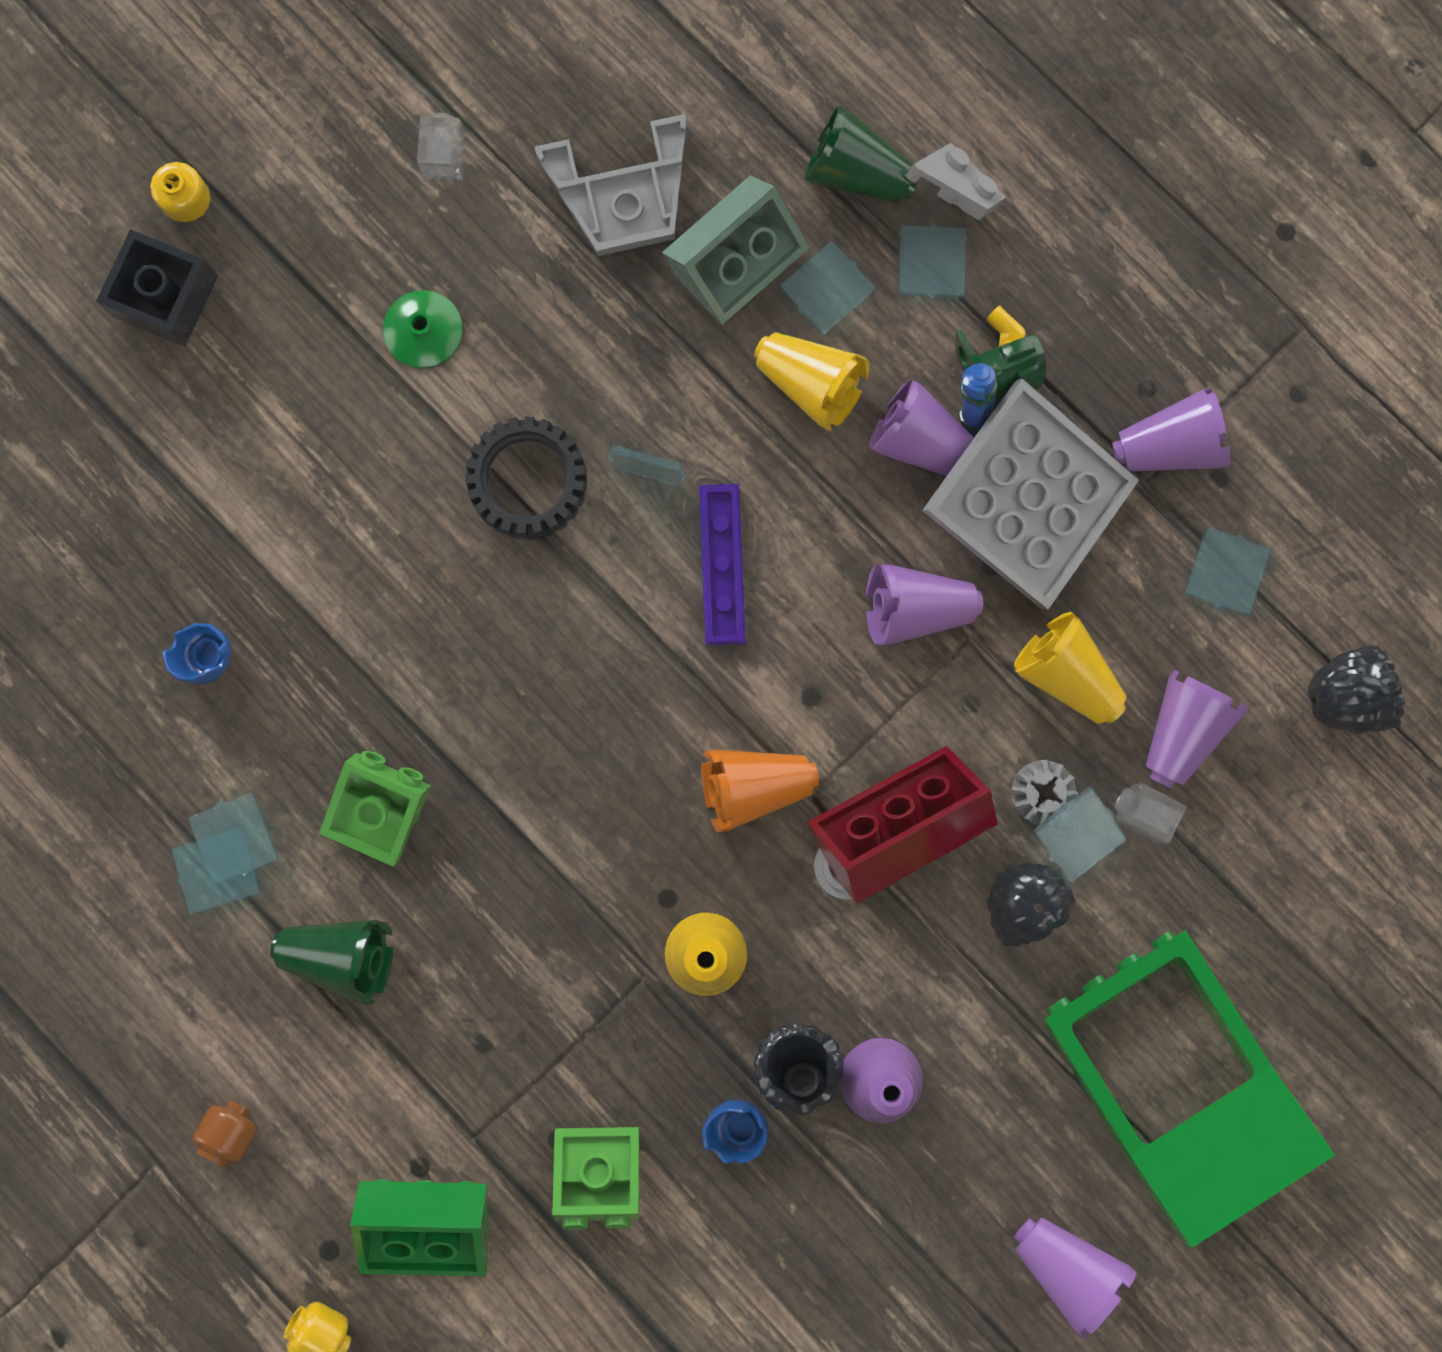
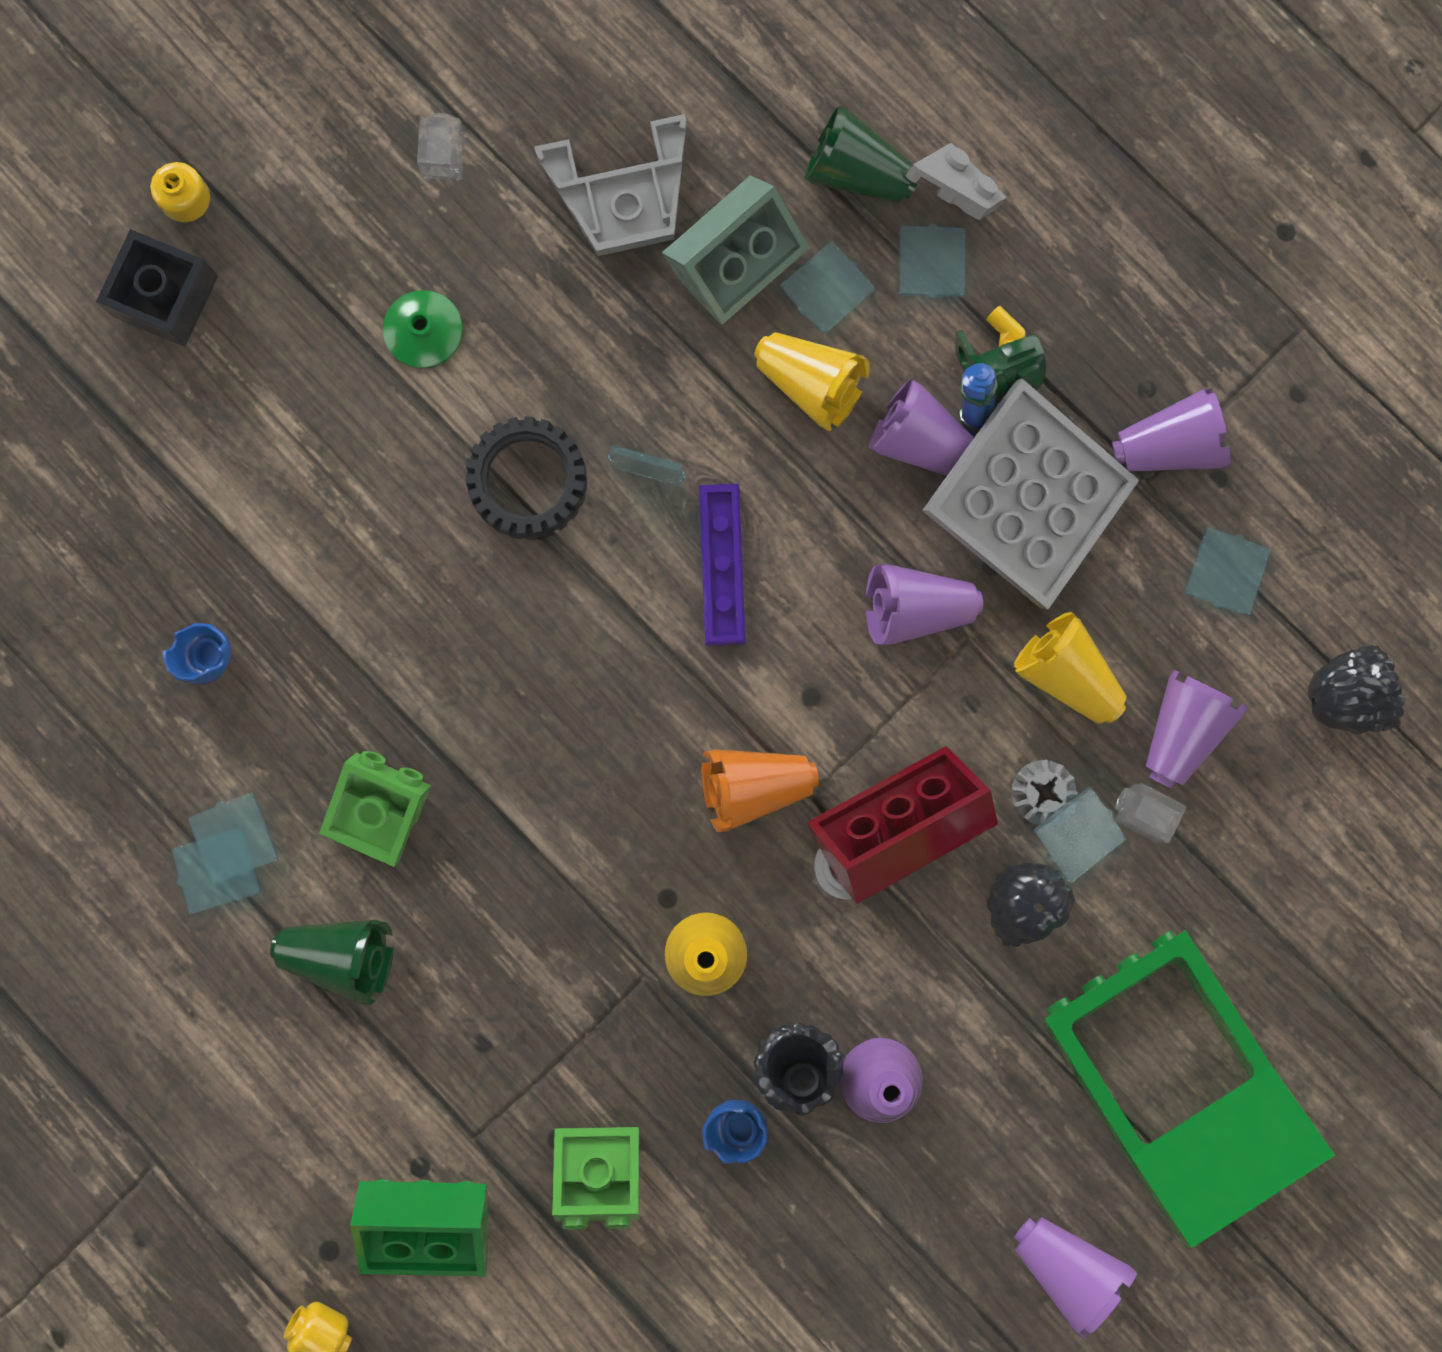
dark orange head [192,1100,257,1168] -> none

